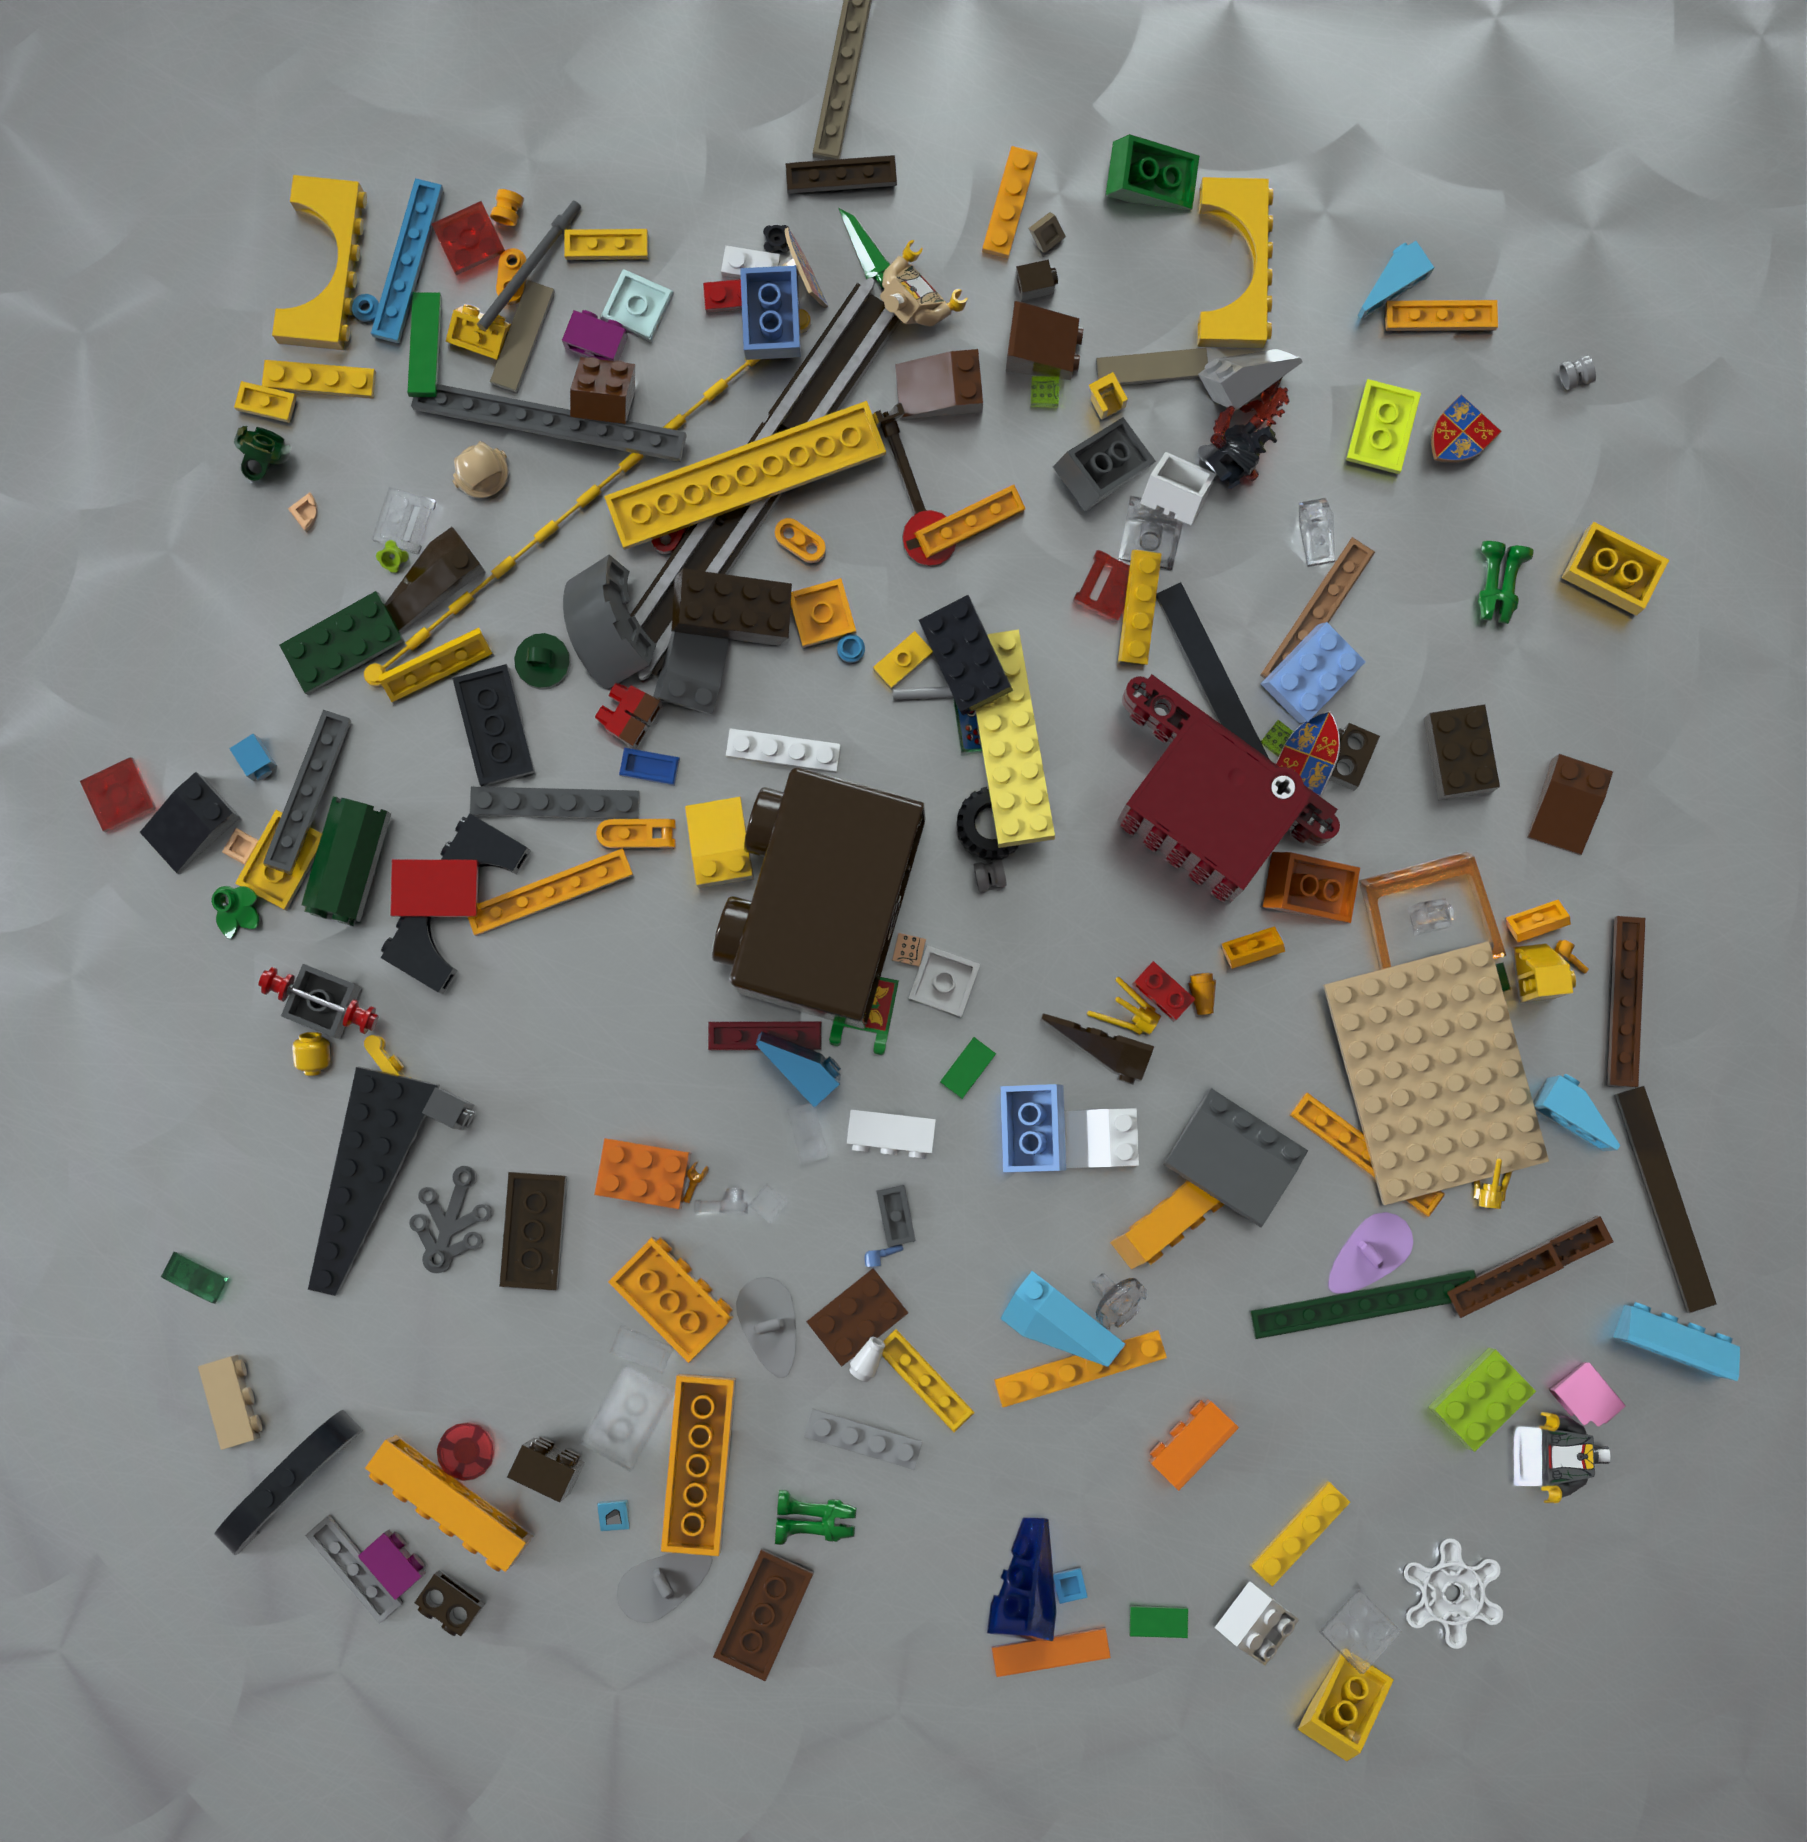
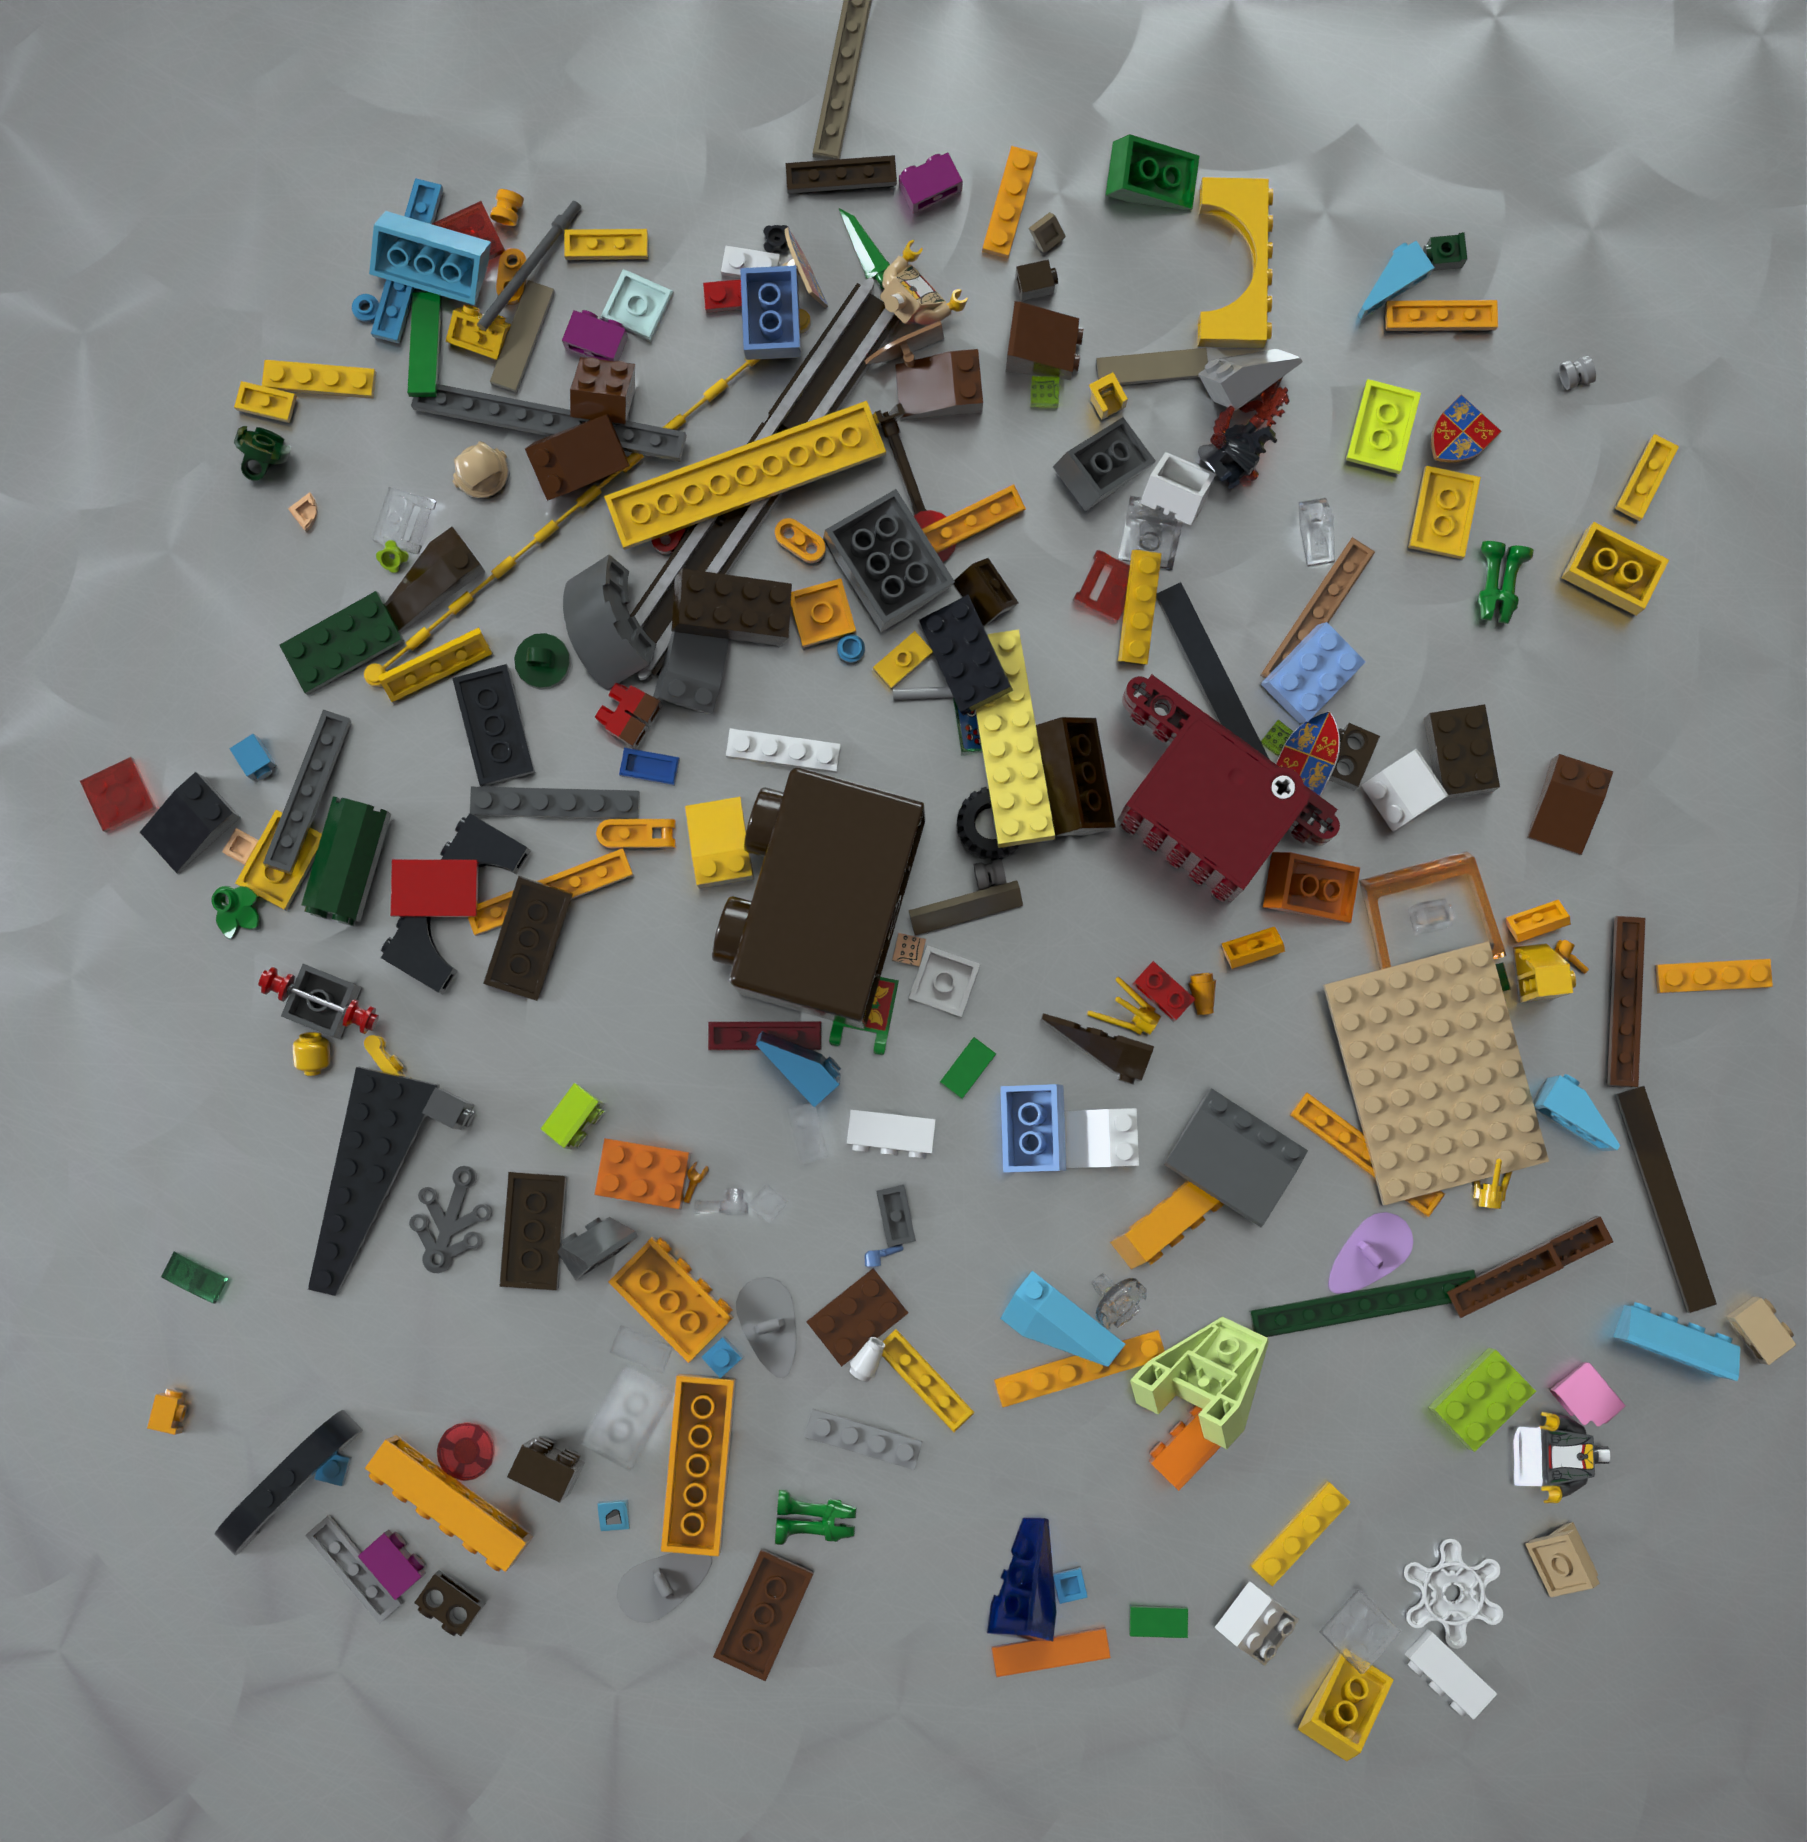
tan brick [198,1355,262,1450] -> none
yellow arch [272,175,367,350] -> none
none -> light orange brick [147,1389,187,1435]
none -> dark azure plate [314,1454,352,1486]
none -> medium azure slope [369,211,491,305]
none -> dark brown plate [483,876,573,1001]
none -> reddish brown slope [525,413,630,501]
none -> lime slope [540,1083,605,1149]
none -> dark grey slope [557,1217,638,1280]
none -> dark azure brick [701,1336,743,1378]
none -> dark grey slope [823,489,955,632]
none -> medium nougat shield [865,321,944,367]
none -> magenta brick [899,152,963,214]
none -> dark tan tile [908,880,1023,936]
none -> dark brown panel [954,558,1019,626]
none -> dark brown brick [1036,717,1116,836]
none -> yellowish green wedge [1130,1317,1269,1449]
none -> white slope [1361,749,1448,832]
none -> white brick [1405,1629,1497,1720]
none -> yellow plate [1408,466,1481,560]
none -> dark green brick [1423,232,1467,271]
none -> tan bracket [1525,1522,1600,1597]
none -> yellow plate [1615,434,1679,521]
none -> light orange plate [1655,959,1773,994]
none -> tan brick [1726,1297,1796,1365]

